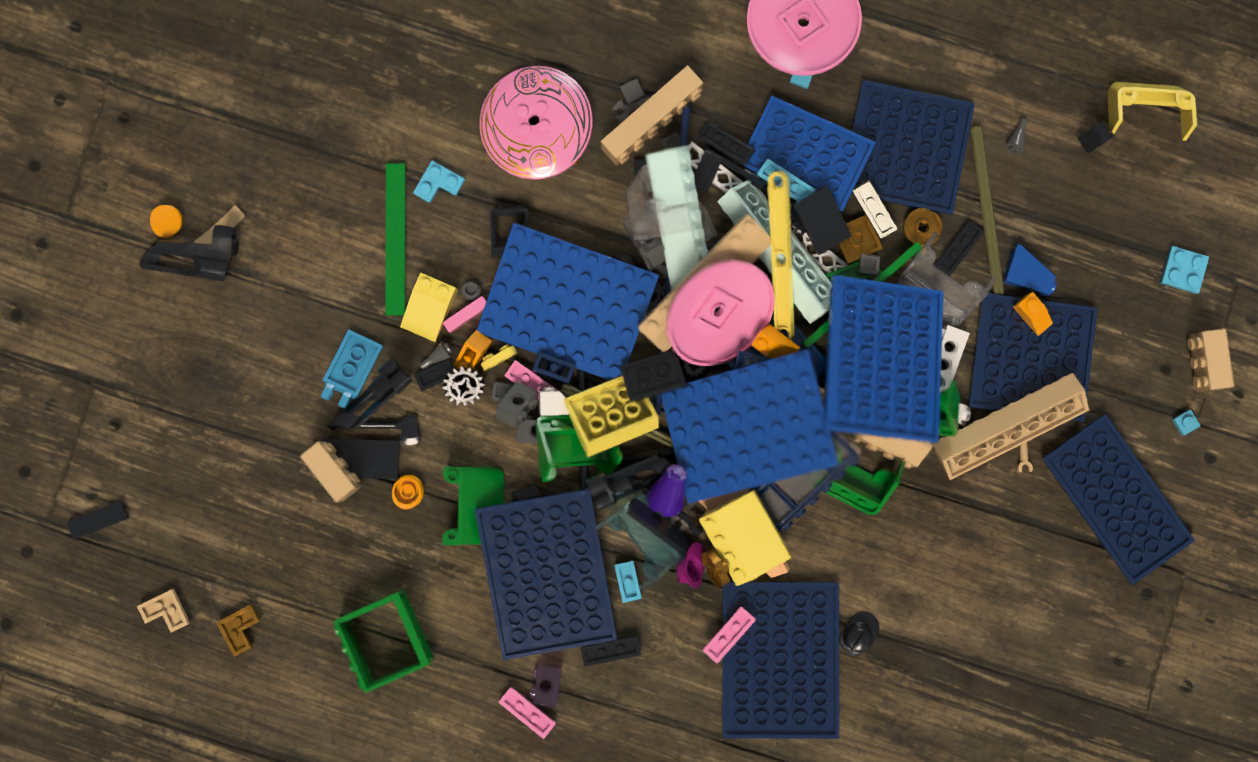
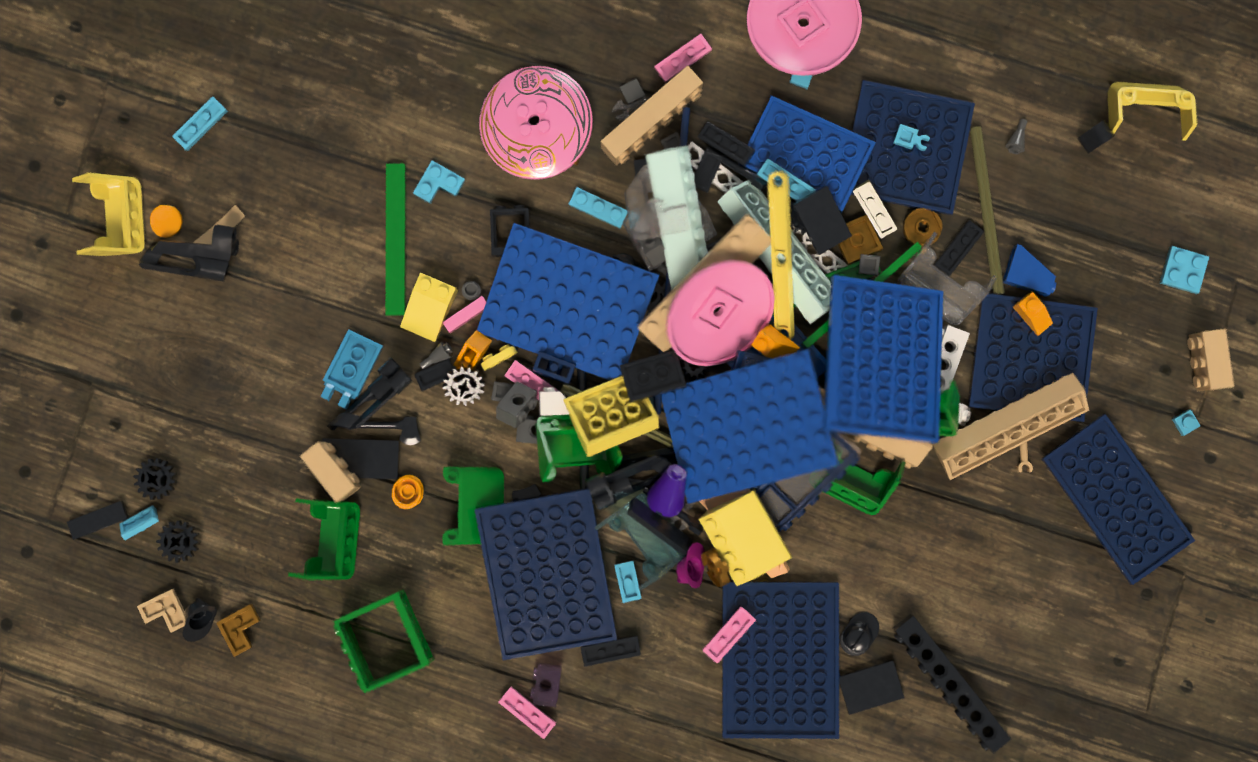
none -> light yellow windscreen [72,173,145,256]
none -> medium azure plate [119,505,159,540]
none -> black gear [133,458,177,500]
none -> black gear [156,520,200,563]
none -> medium azure plate [172,96,228,151]
none -> black piece [182,598,217,642]
none -> green windscreen [288,498,360,580]
none -> medium azure plate [569,187,628,229]
none -> bright pink plate [654,34,712,83]
none -> black tile [839,660,905,715]
none -> medium azure plate [893,124,930,151]
none -> black brick [893,614,1011,754]

